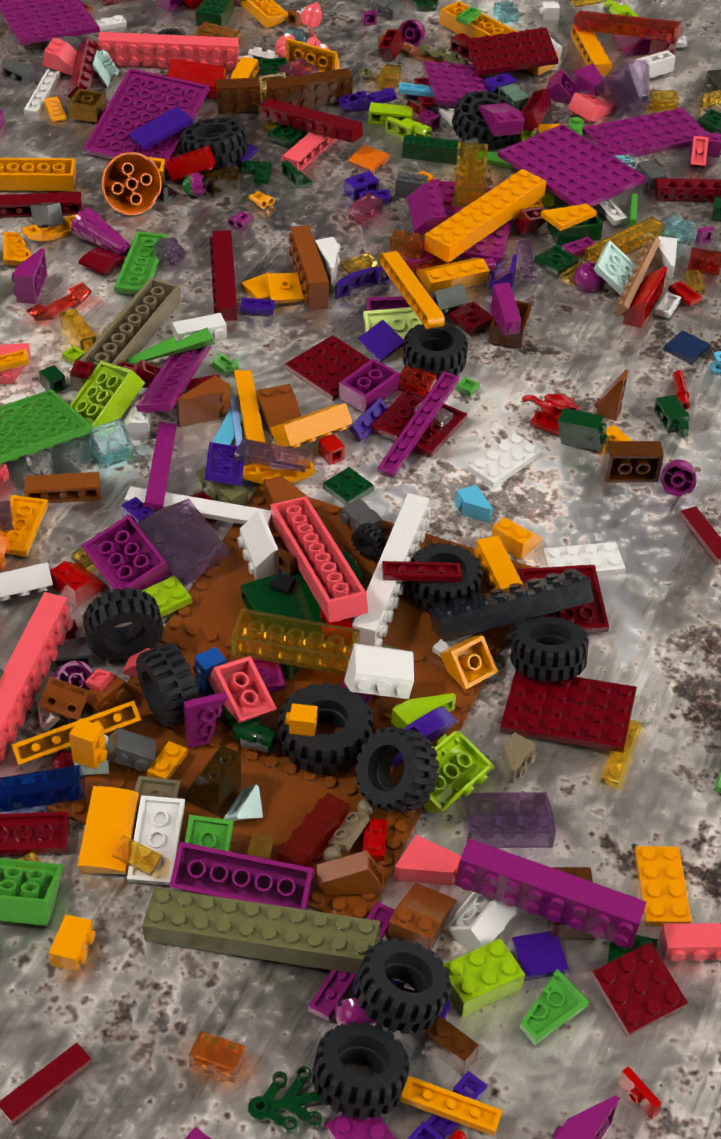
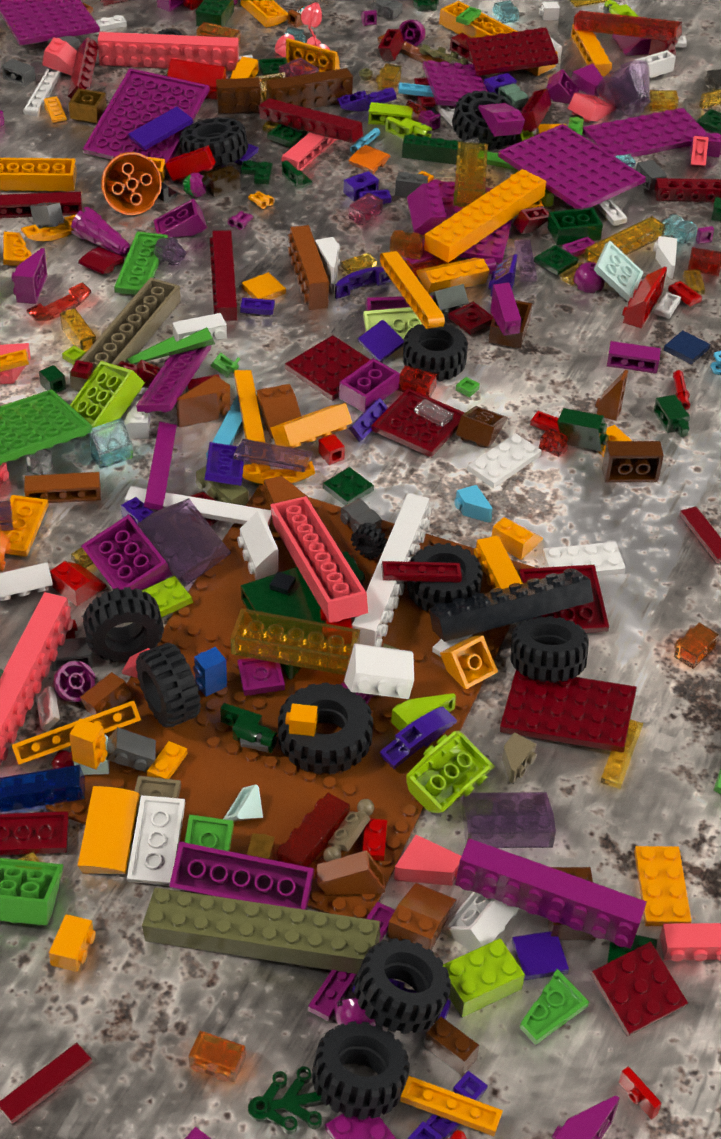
dark orange brick [38,676,89,720] -> none
coral tile [85,668,115,692] -> none
light aqua hinge [93,49,119,88] -> none
clear yellow plate [111,835,163,877] -> none
dark brown slope [182,745,241,816] -> none
magenta wing [184,692,228,749] -> none
coral slope [208,656,277,723] -> none
light blue sticker [230,396,244,447] -> none
white plate [248,46,279,59] -> none
light orange plate [265,273,303,303] -> none
reddish brown plate [276,548,296,575] -> none
black tyre [355,727,439,813] -> none
magenta tile [377,371,459,478] -> none
red animal [522,393,579,421] -> none
light orange wing [540,204,597,231] -> none
medium nougat plate [613,237,661,317] -> none
bright green tile [628,194,638,233] -> none
magenta cylinder [660,459,697,497] -> none
none -> magenta slope [153,198,207,238]
none -> medium azure pin [350,128,381,154]
none -> reddish brown slope [456,406,508,448]
none -> clear red brick [539,428,568,457]
none -> magenta brick [607,341,661,374]
none -> clear orange brick [674,623,719,669]

